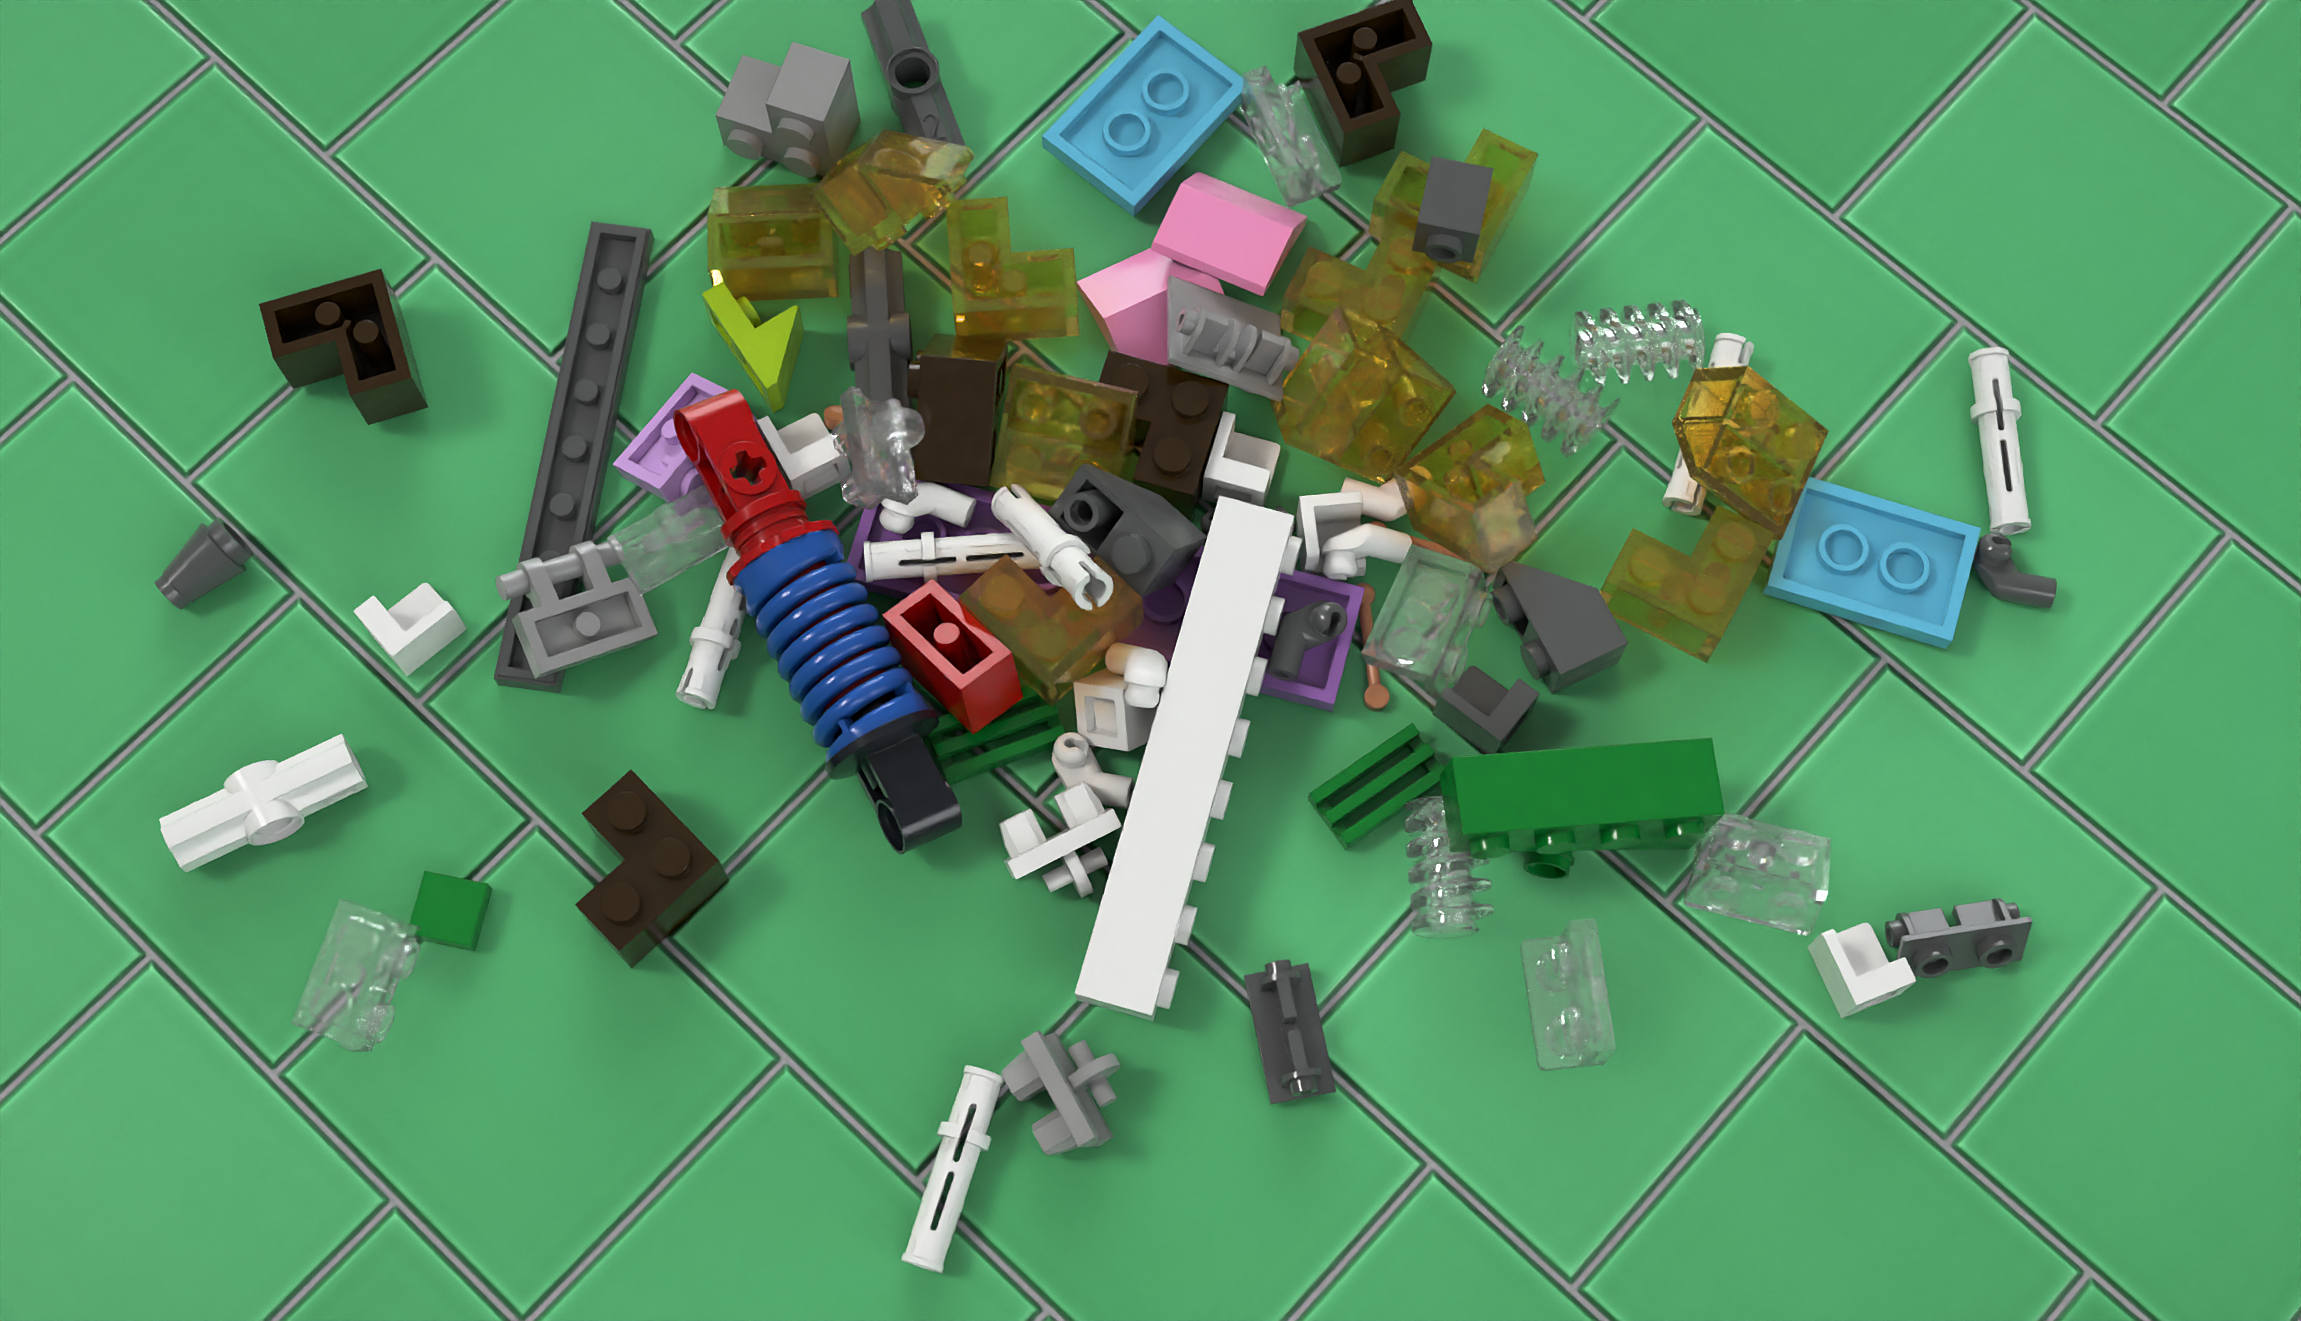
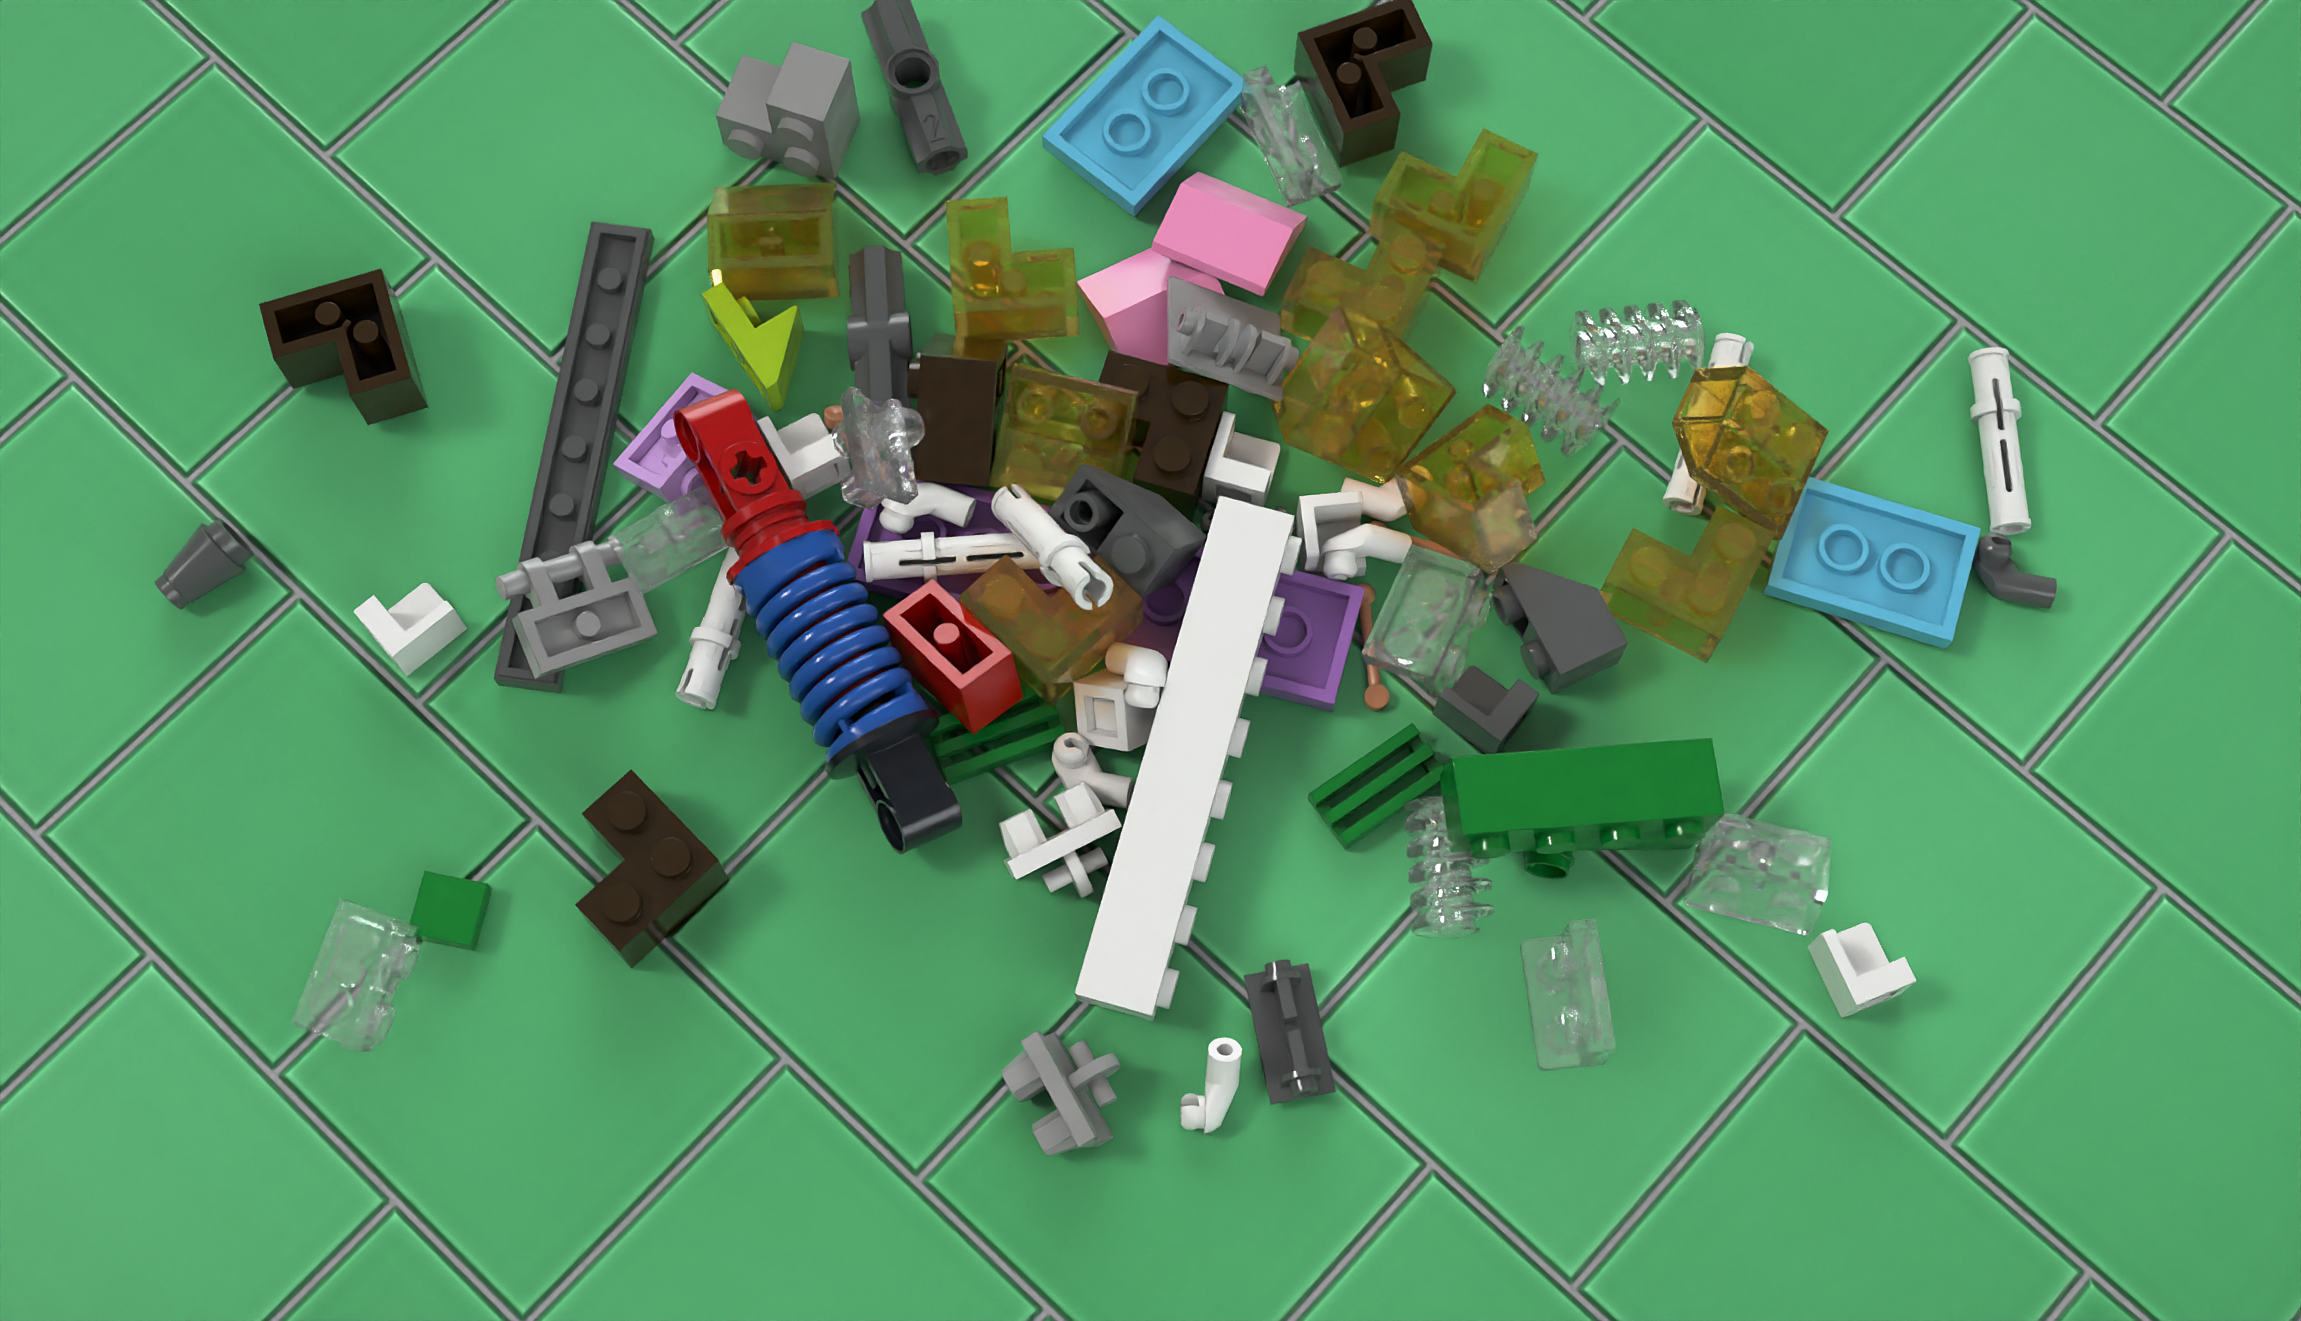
white piece [159,734,368,873] -> none
clear yellow slope [809,129,975,256] -> none
white pin [901,1065,1005,1274] -> none
dark grey arm [1266,601,1348,681] -> none
dark grey brick [1412,156,1494,263] -> none
dark grey hinge [1885,898,2032,978] -> none
none -> white arm [1180,1037,1242,1134]

